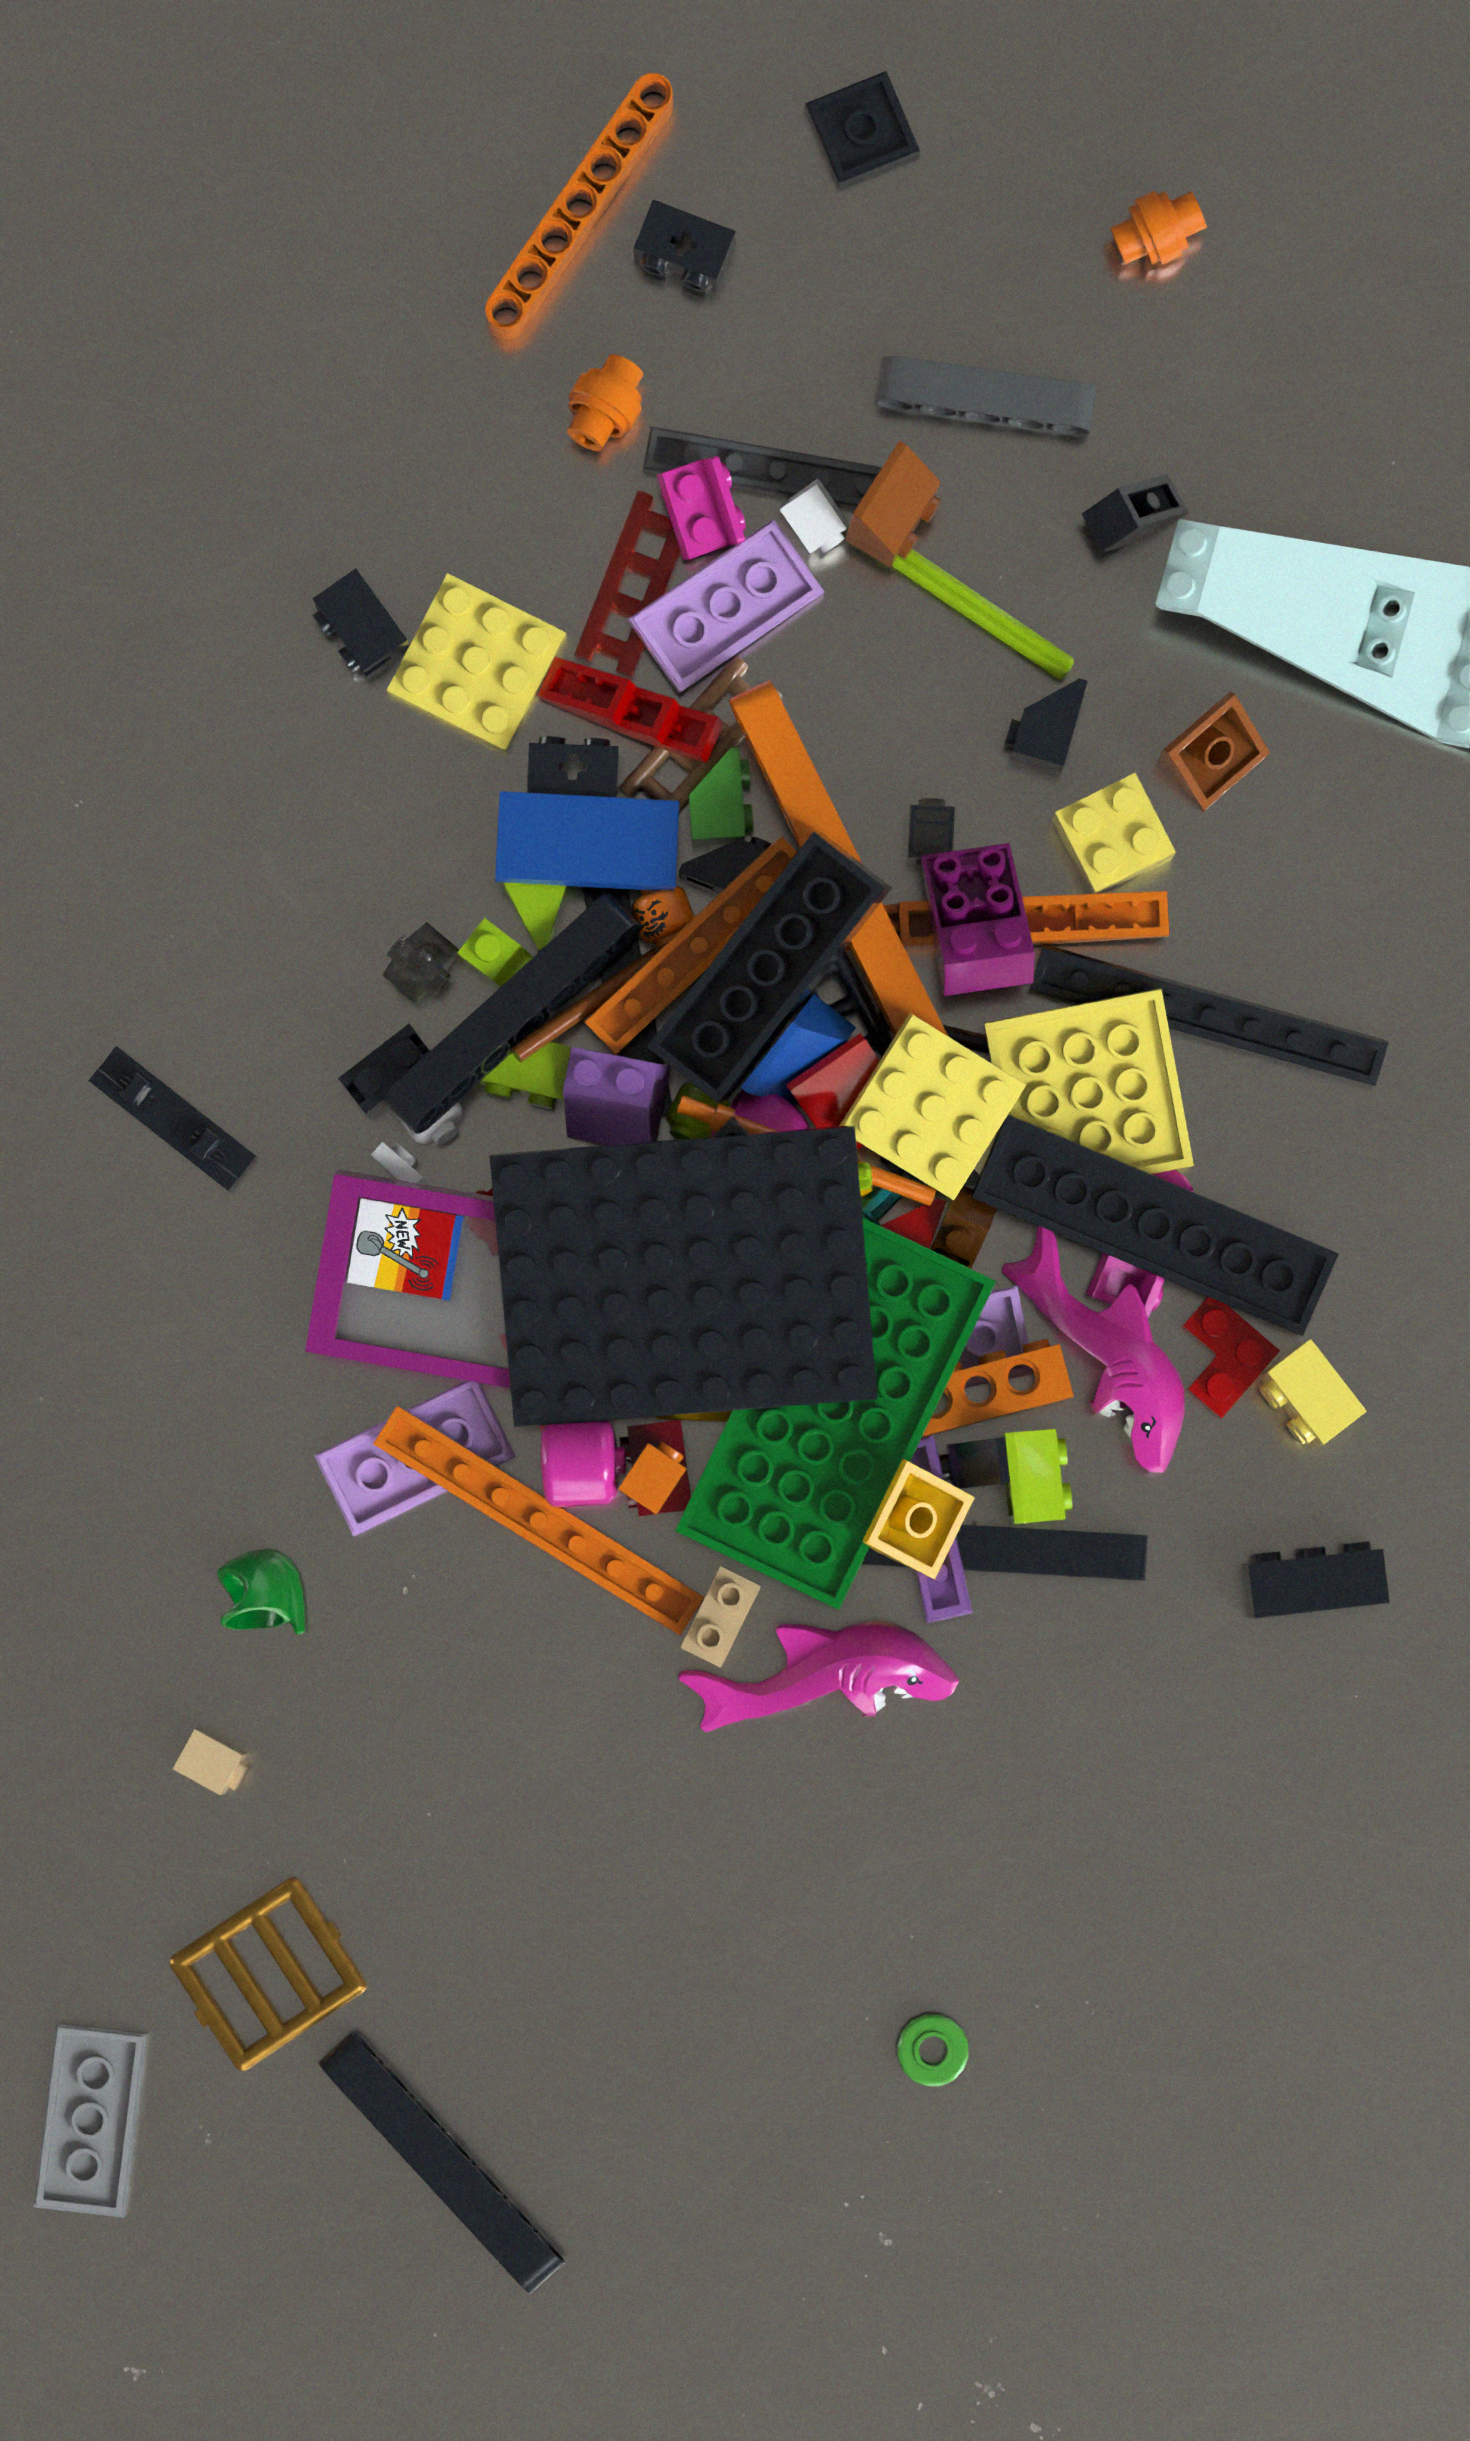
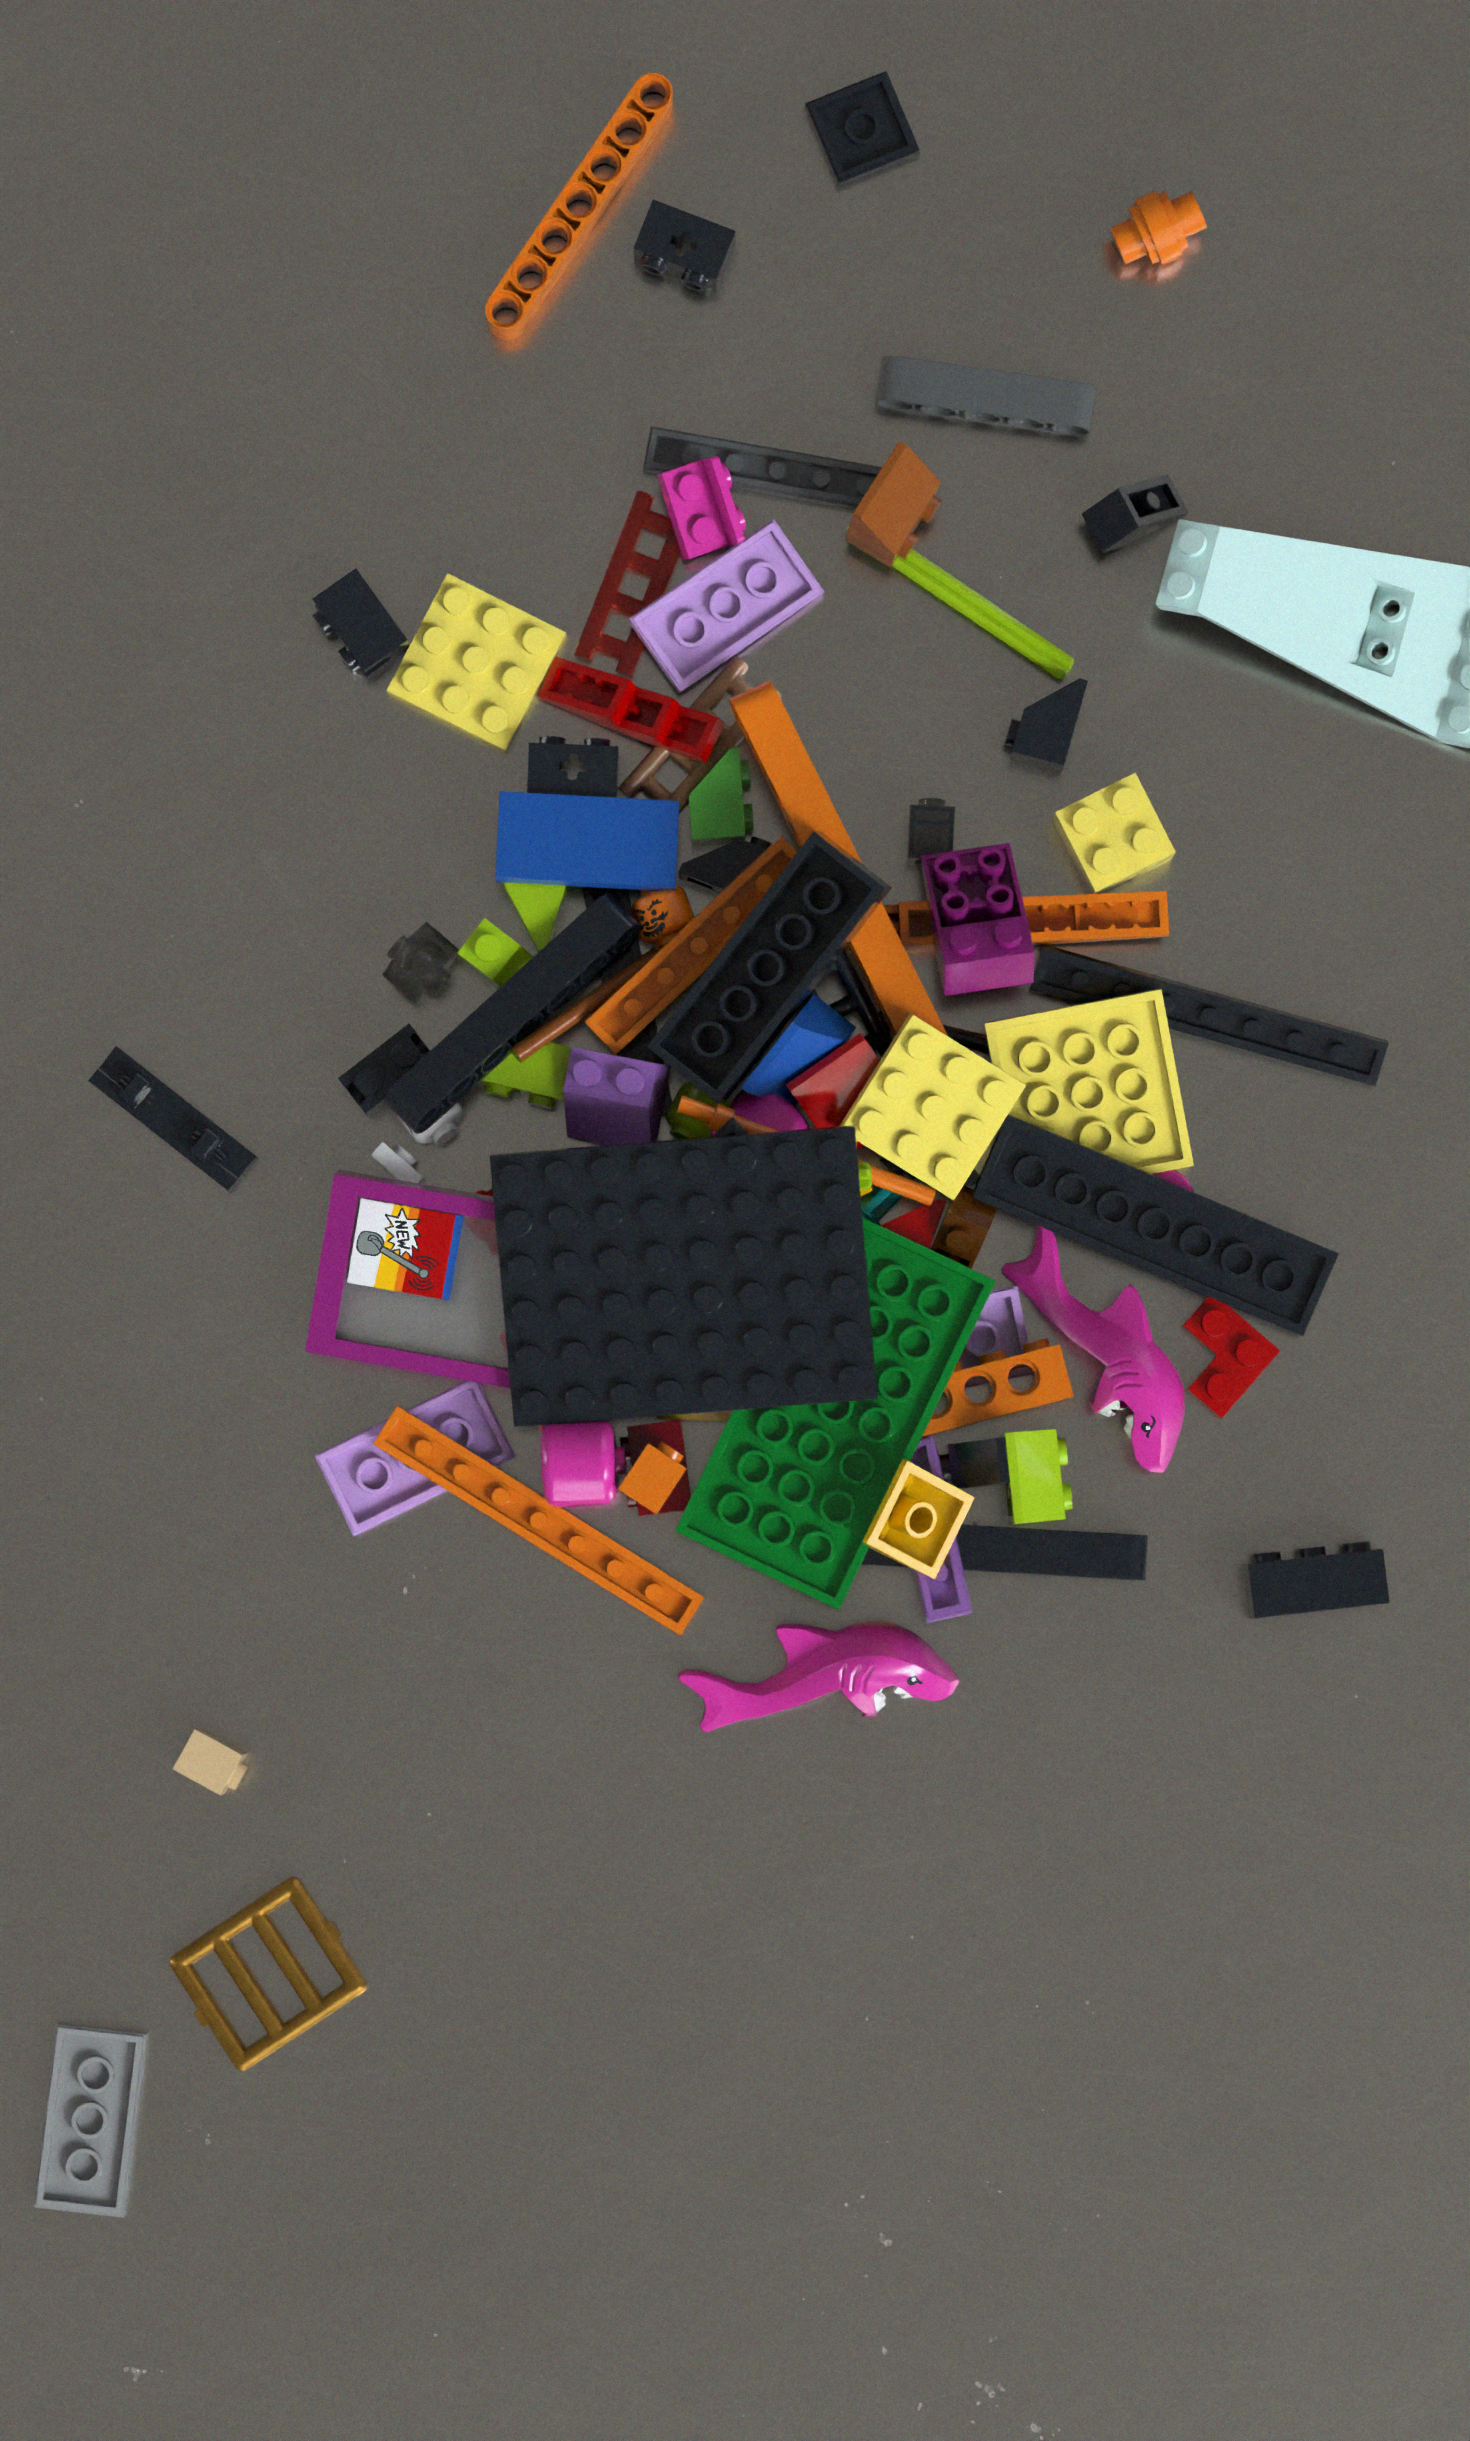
green piece [217,1548,305,1635] -> none
black beam [318,2031,565,2295] -> none
orange piece [567,354,644,451] -> none
tan brick [680,1566,761,1668] -> none
white brick [780,479,848,553] -> none
bright green piece [897,2014,969,2086] -> none
dark pink bracket [1086,1253,1164,1318] -> none
dark orange slope [1158,691,1270,811] -> none
light yellow brick [1258,1339,1367,1447] -> none

